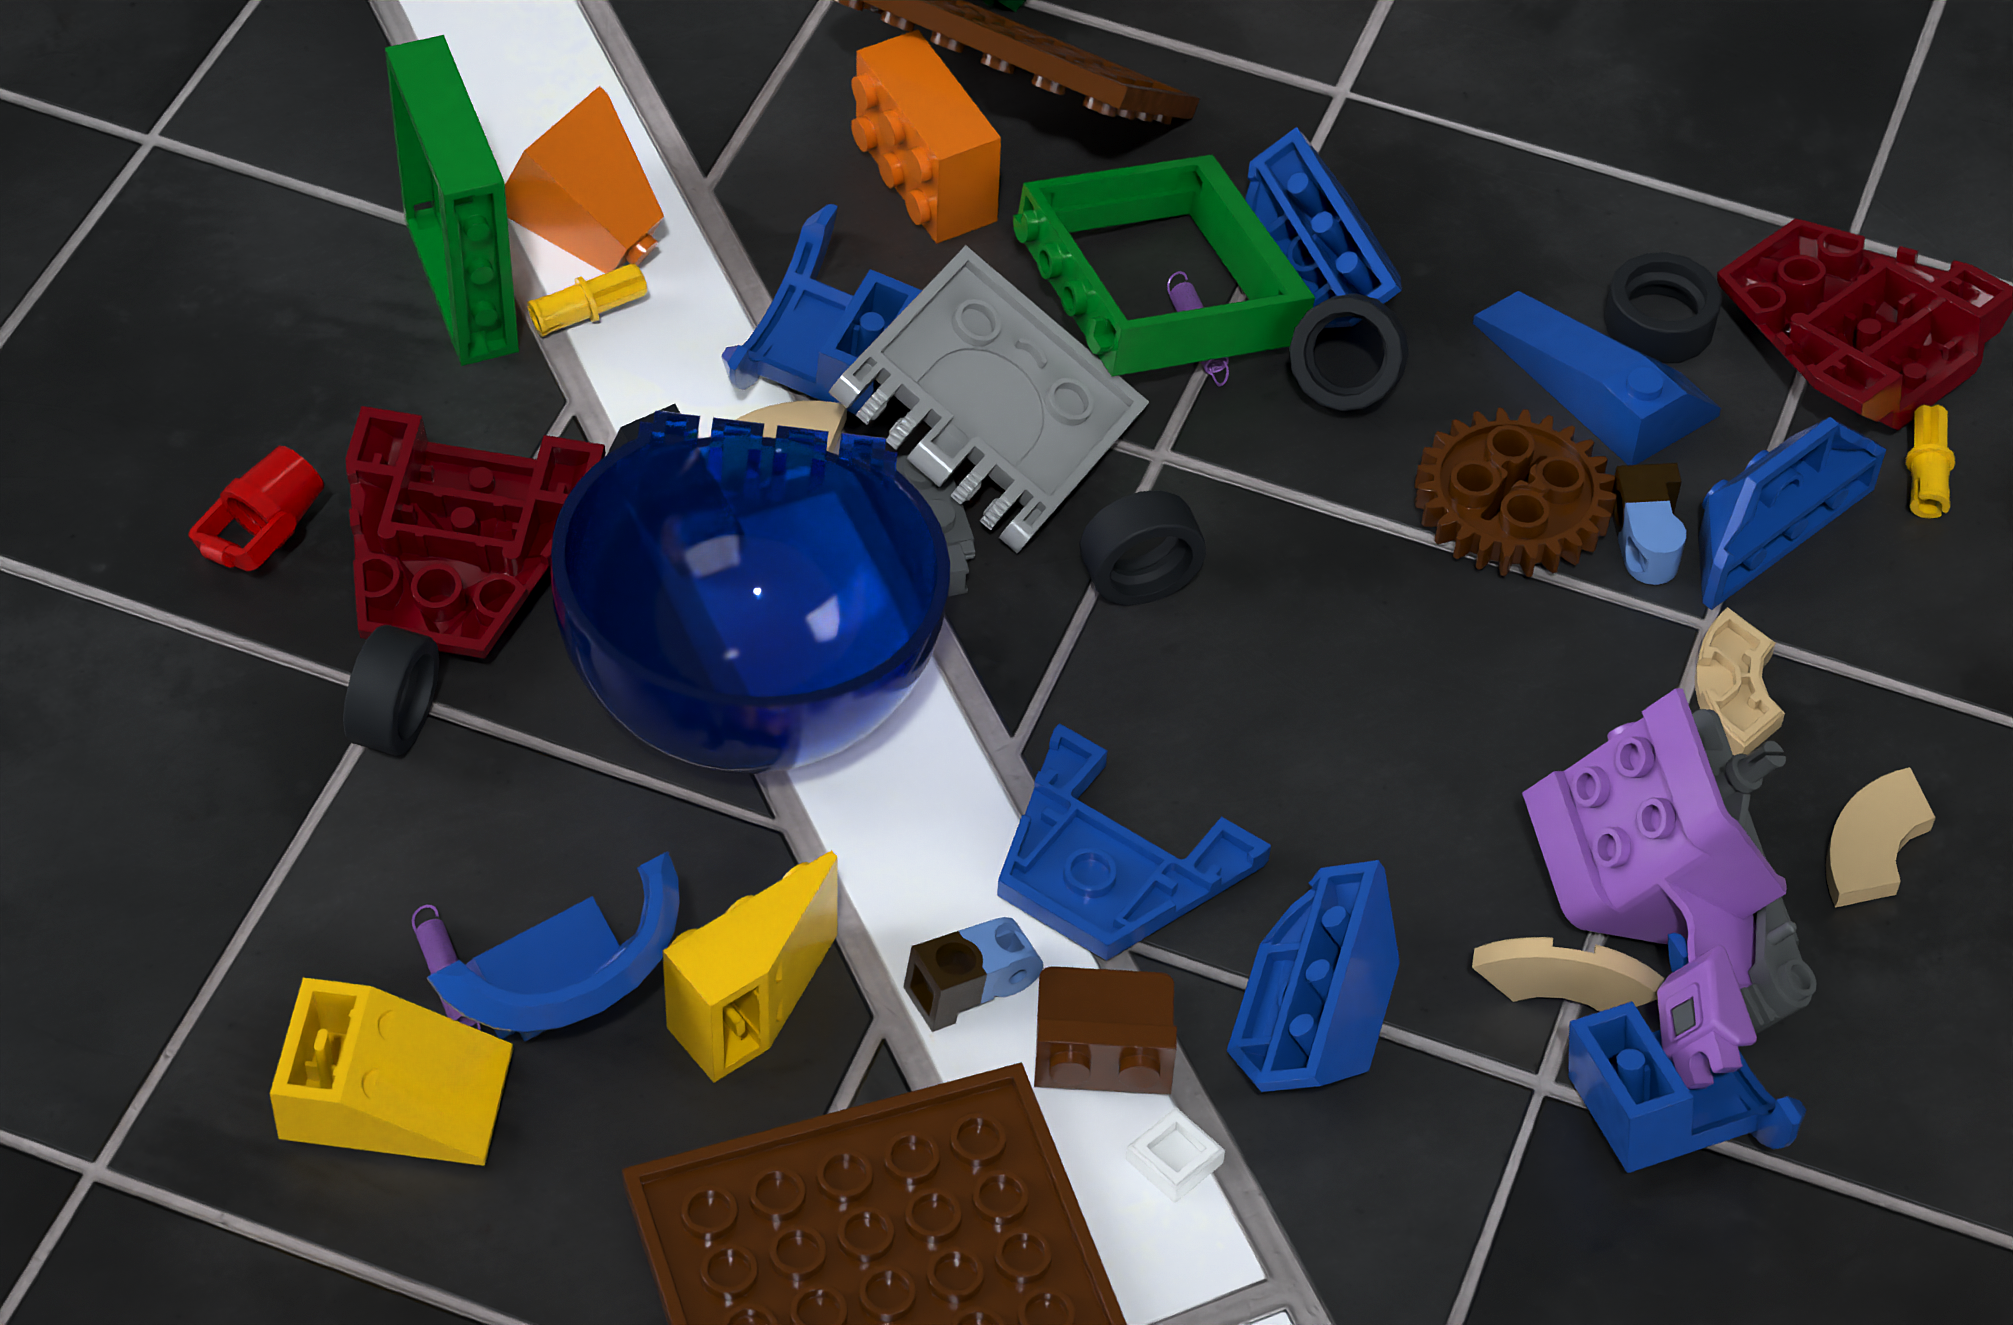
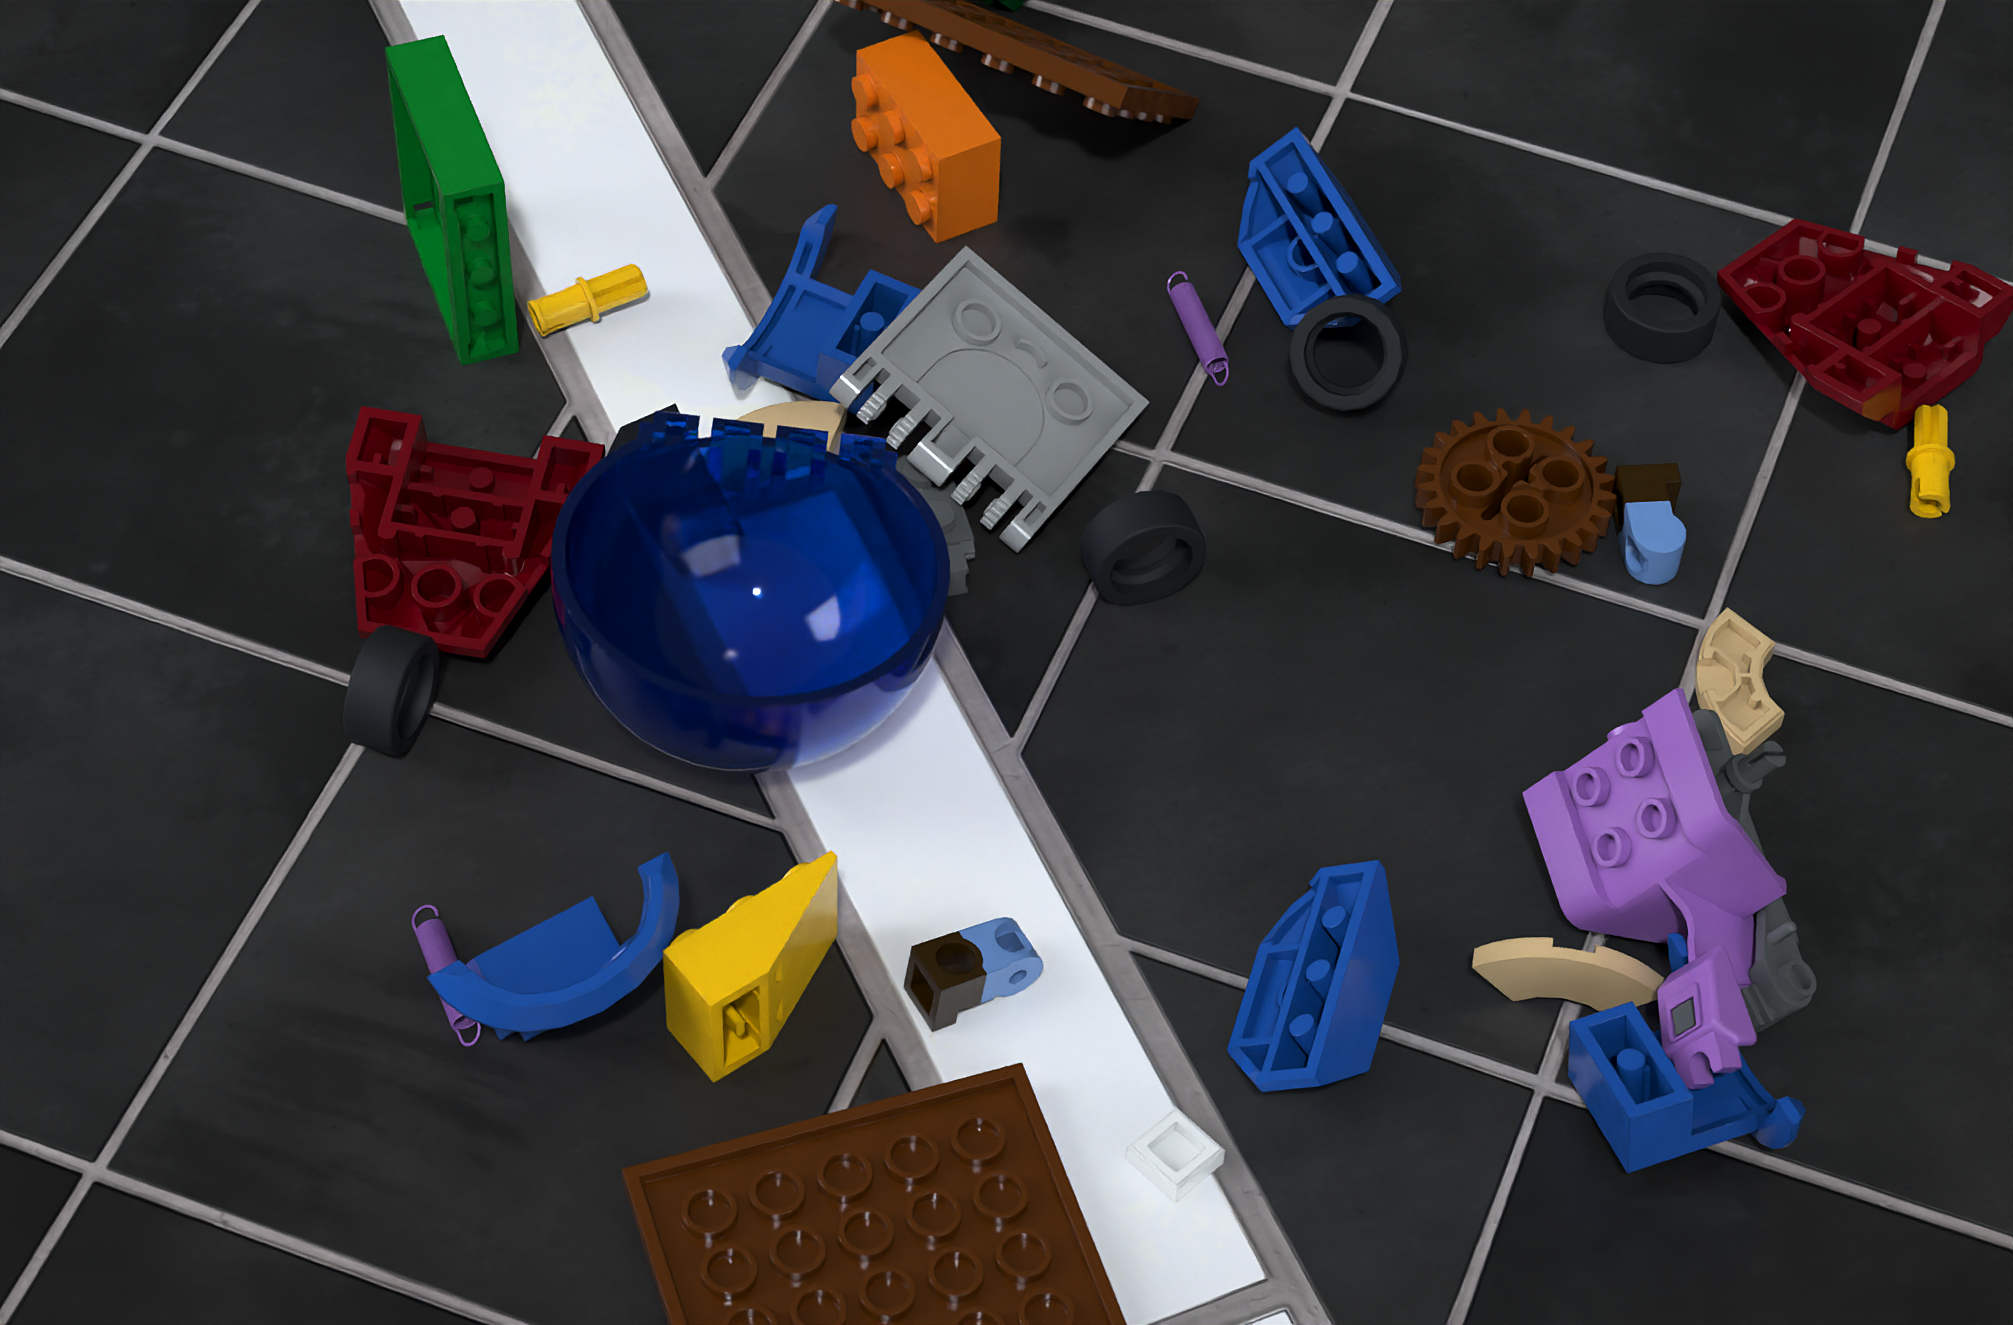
red piece [188,445,325,571] -> none
yellow slope [270,977,513,1166] -> none
orange slope [505,86,664,273] -> none
blue wing [997,723,1271,961] -> none
green window [1013,154,1315,377] -> none
reddish brown bracket [1034,966,1177,1094] -> none
blue wedge [1473,291,1721,465] -> none
blue wedge [1698,417,1886,610] -> none
tan tile [1826,767,1935,907] -> none

